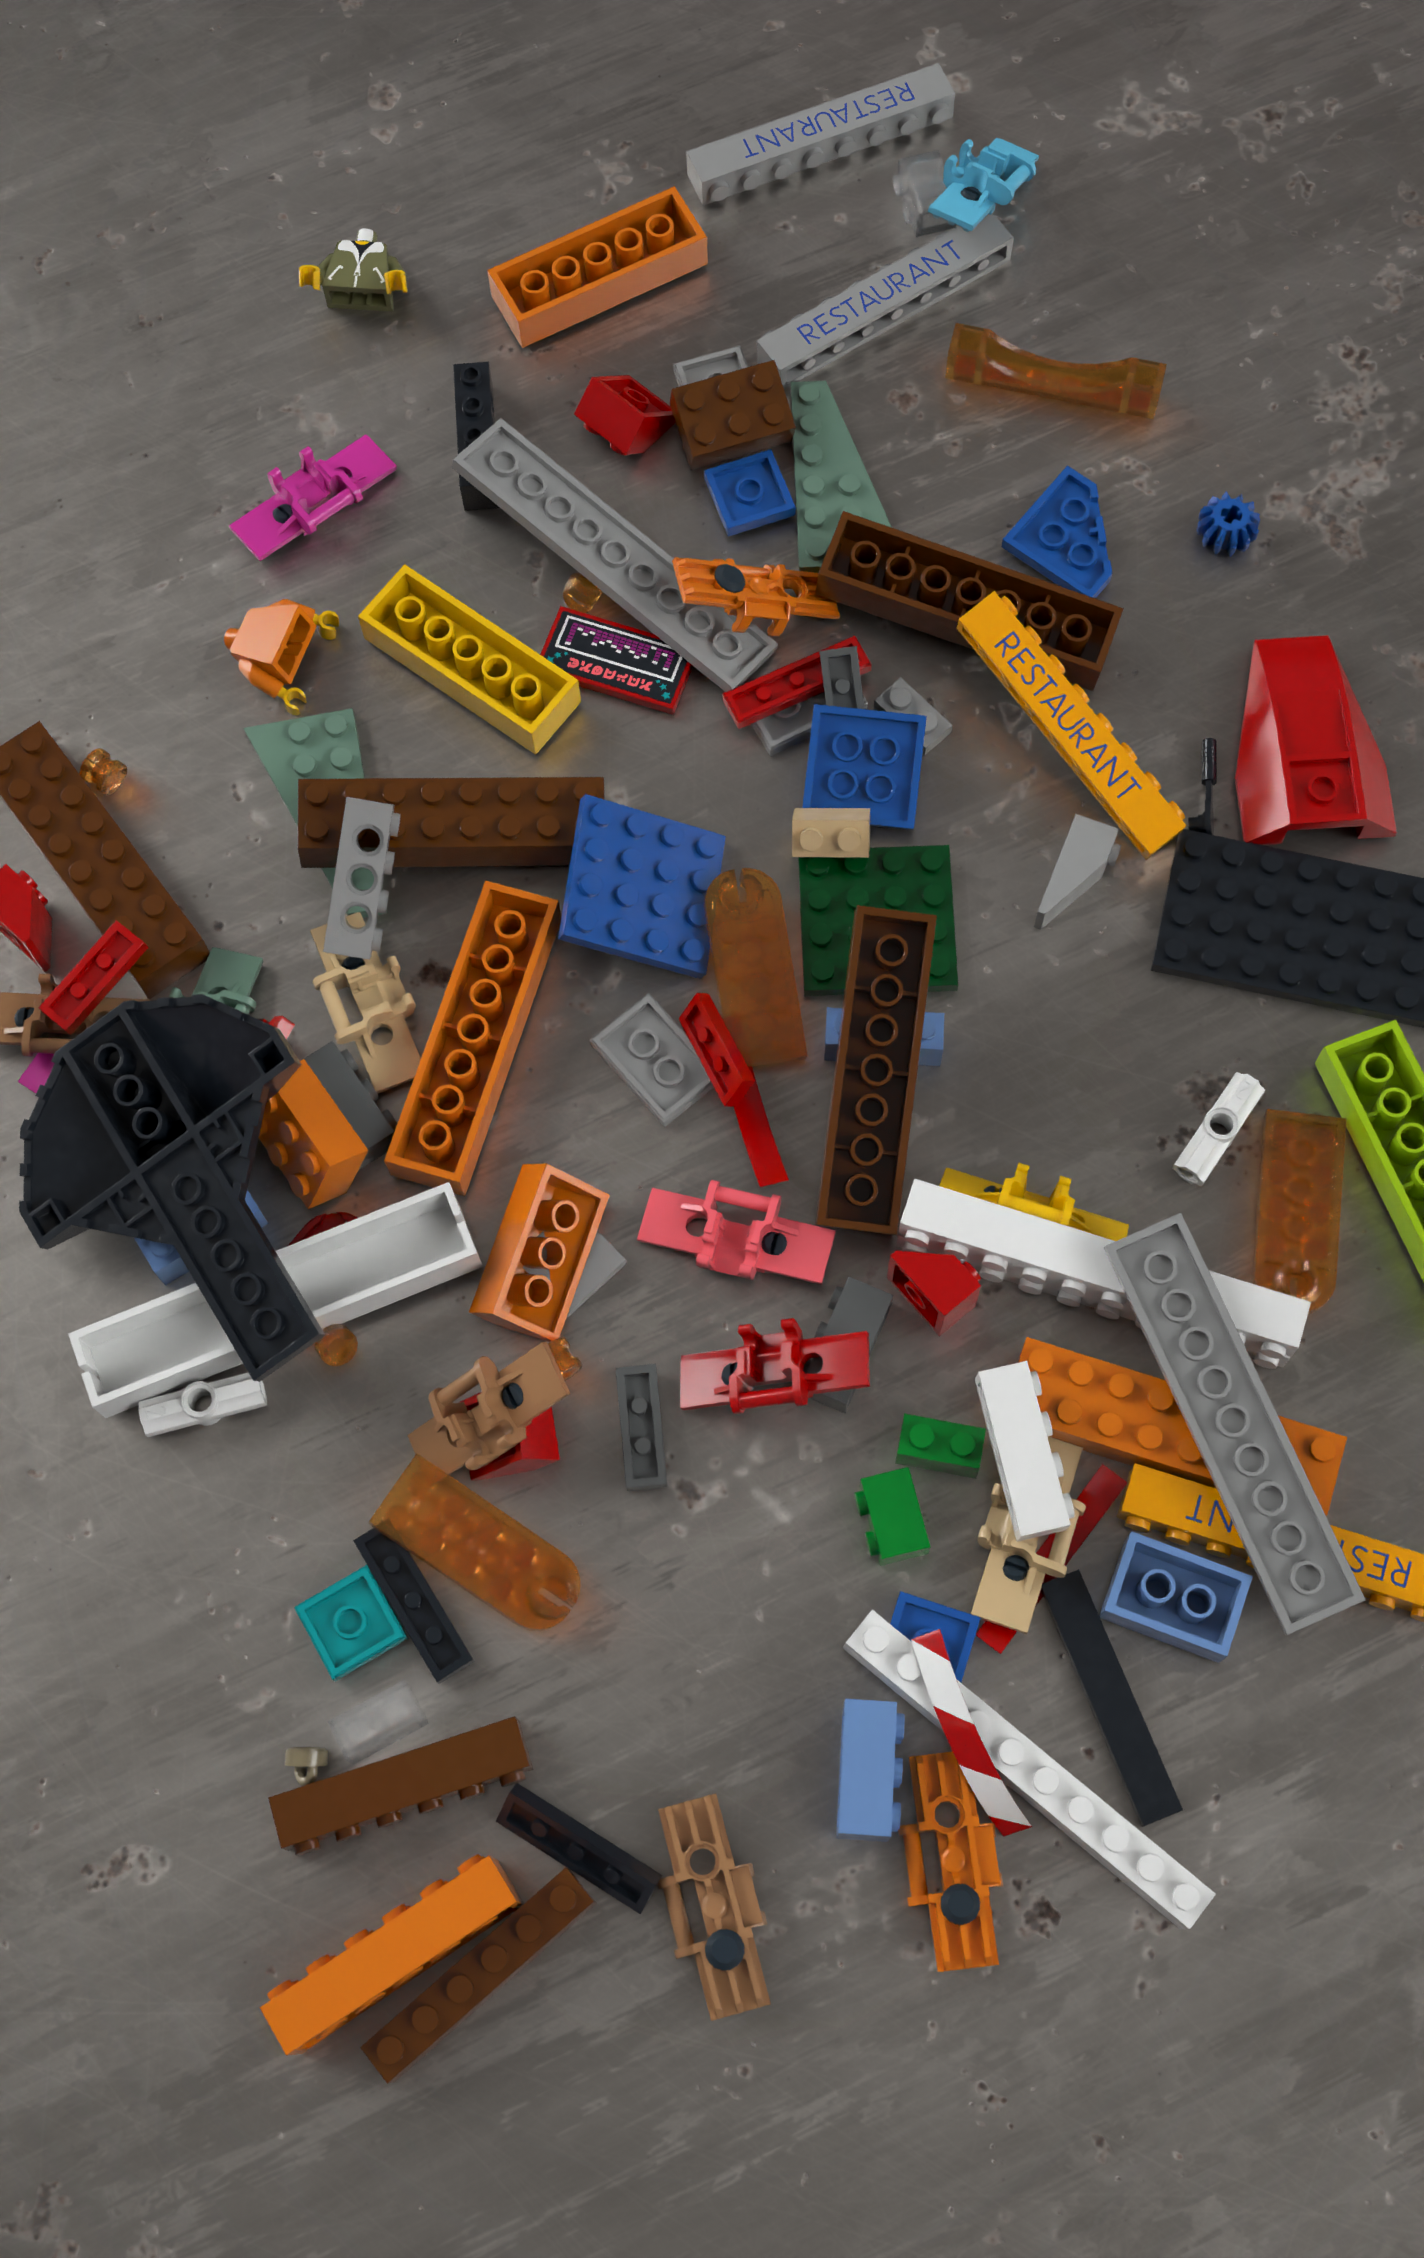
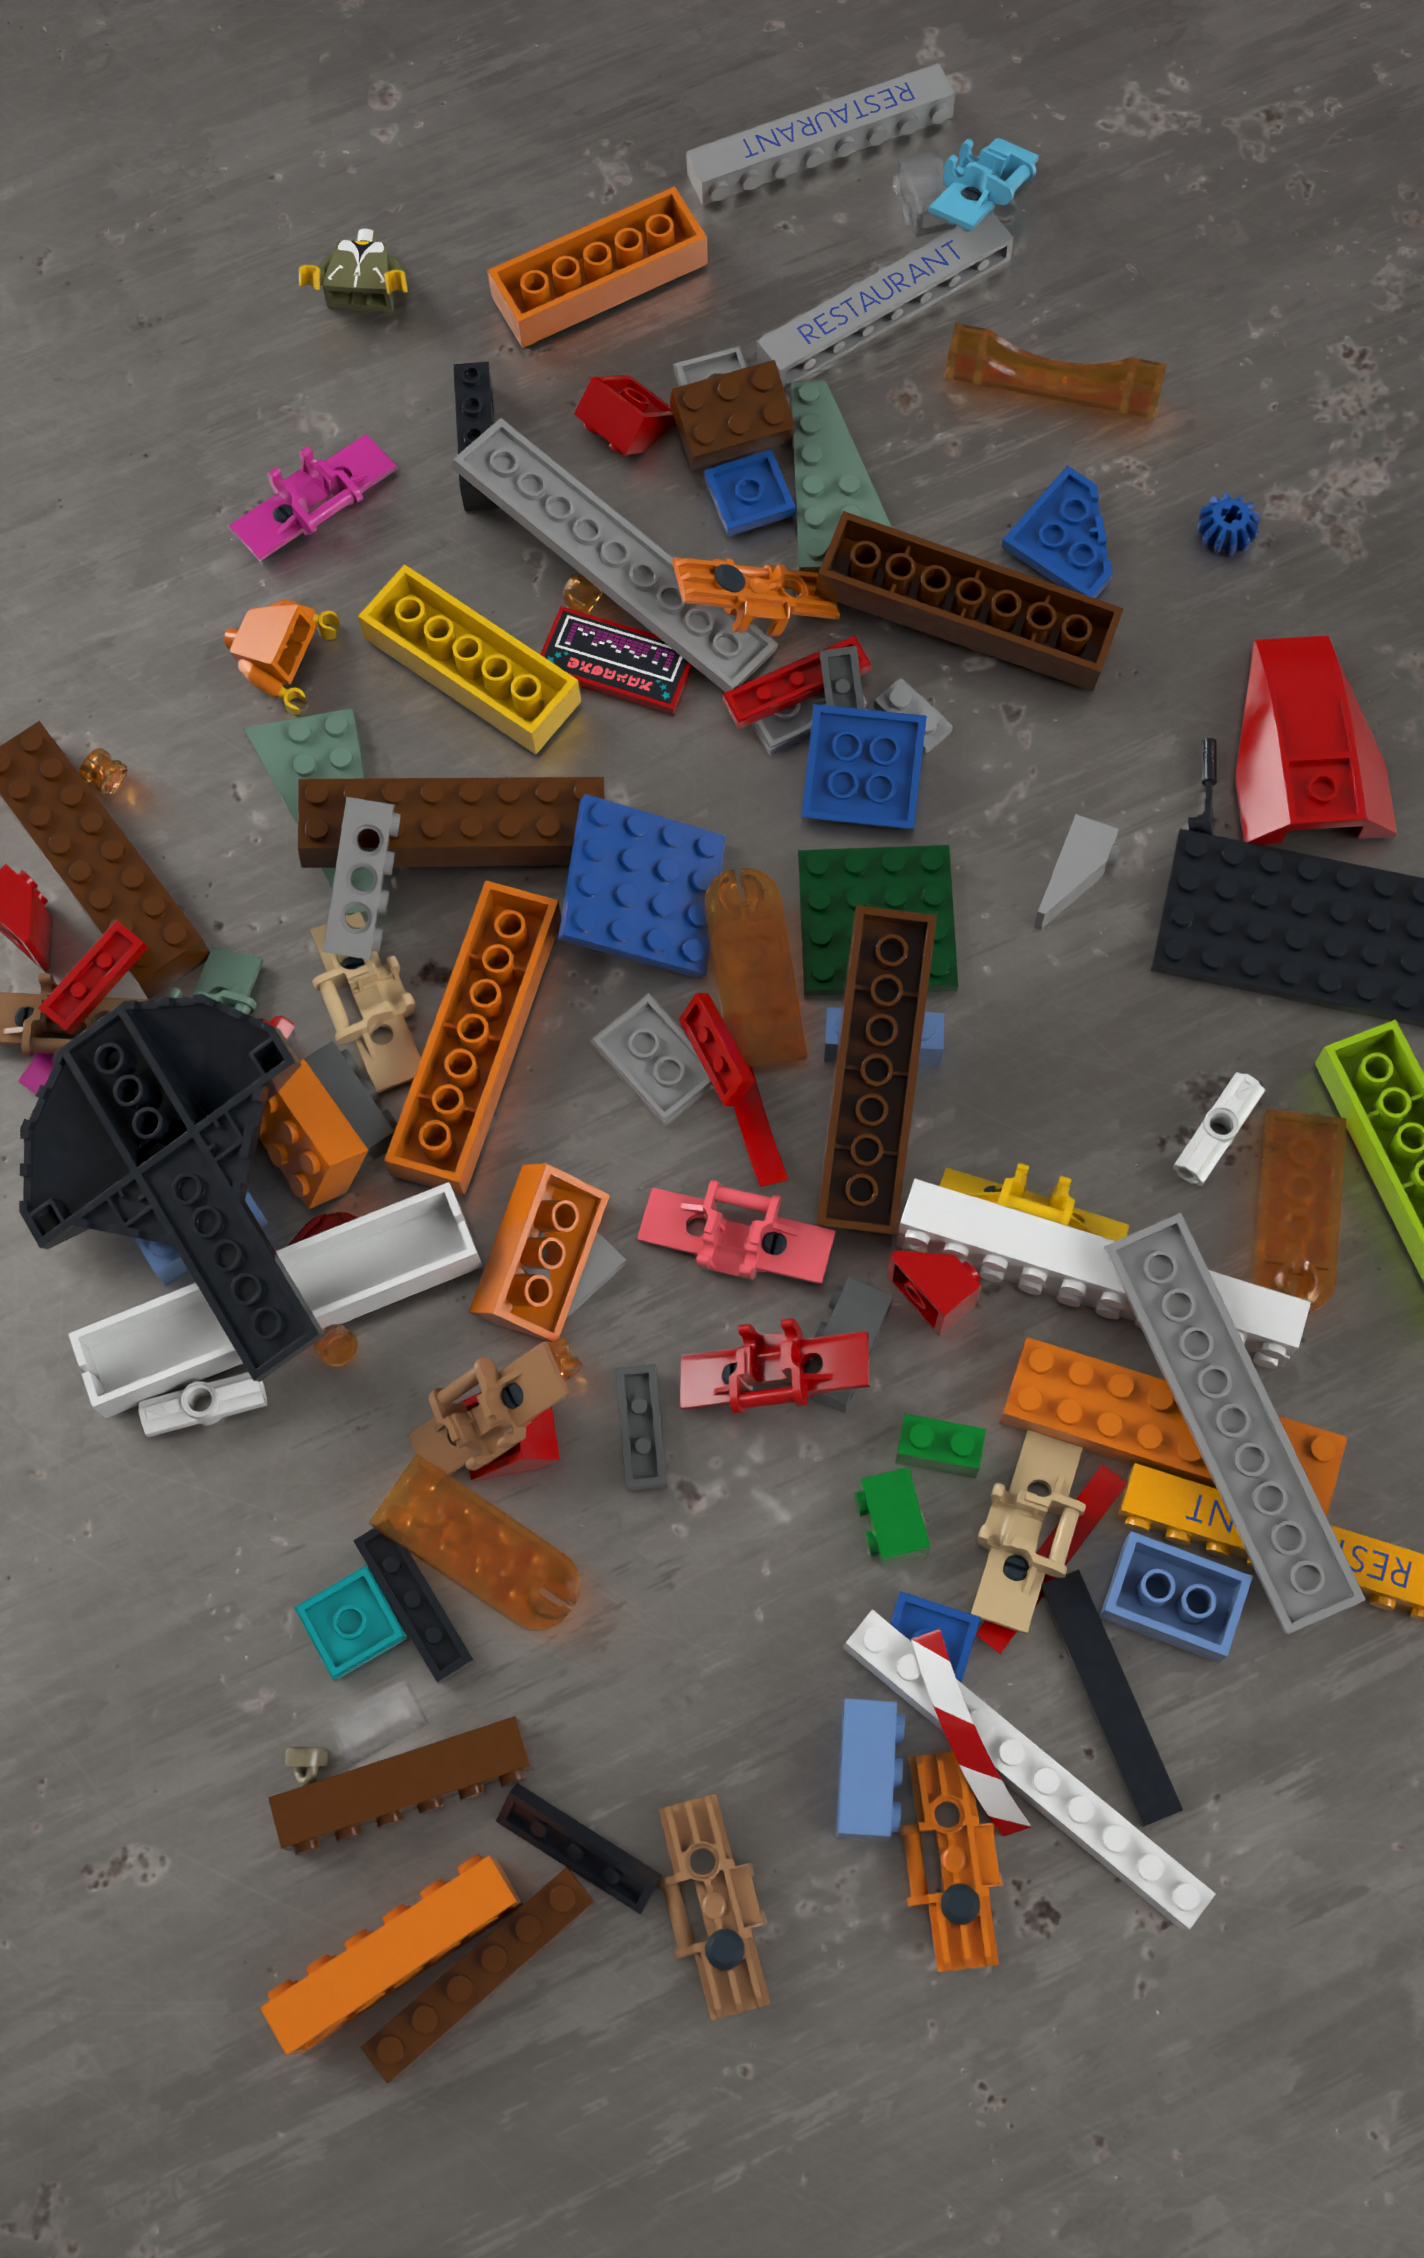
tan brick [792,808,870,858] -> none
light orange brick [957,591,1187,860] -> none
white brick [975,1361,1075,1542] -> none

